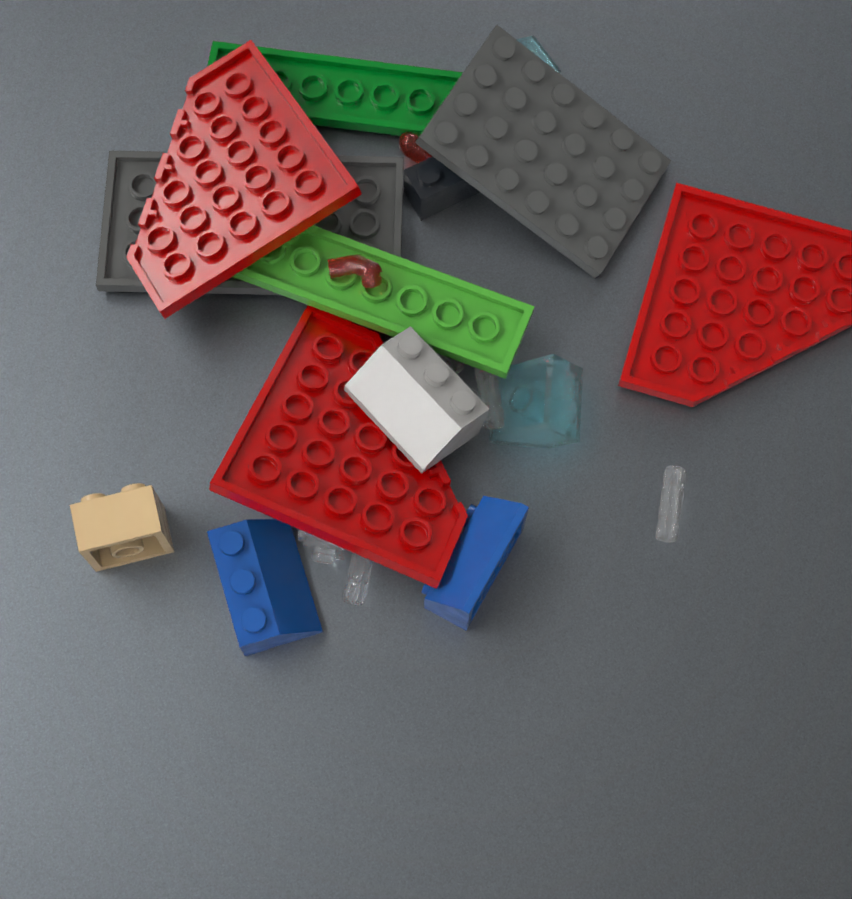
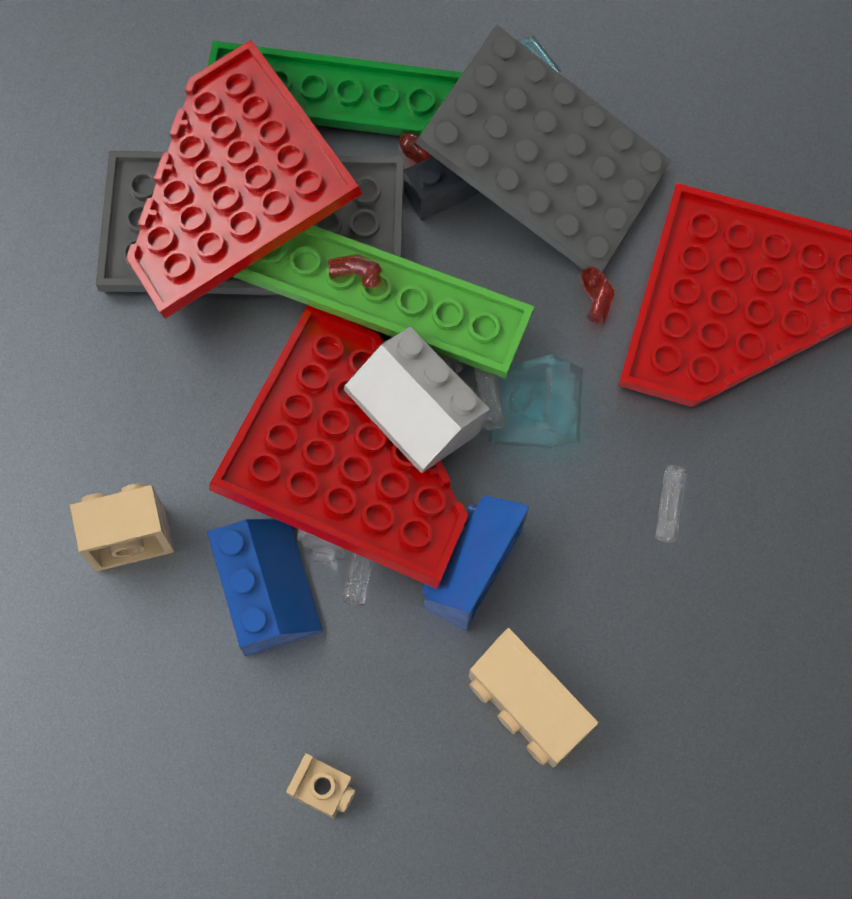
none -> tan brick [286,753,356,819]
none -> tan slope [468,628,599,768]
none -> clear red arm [580,267,615,324]

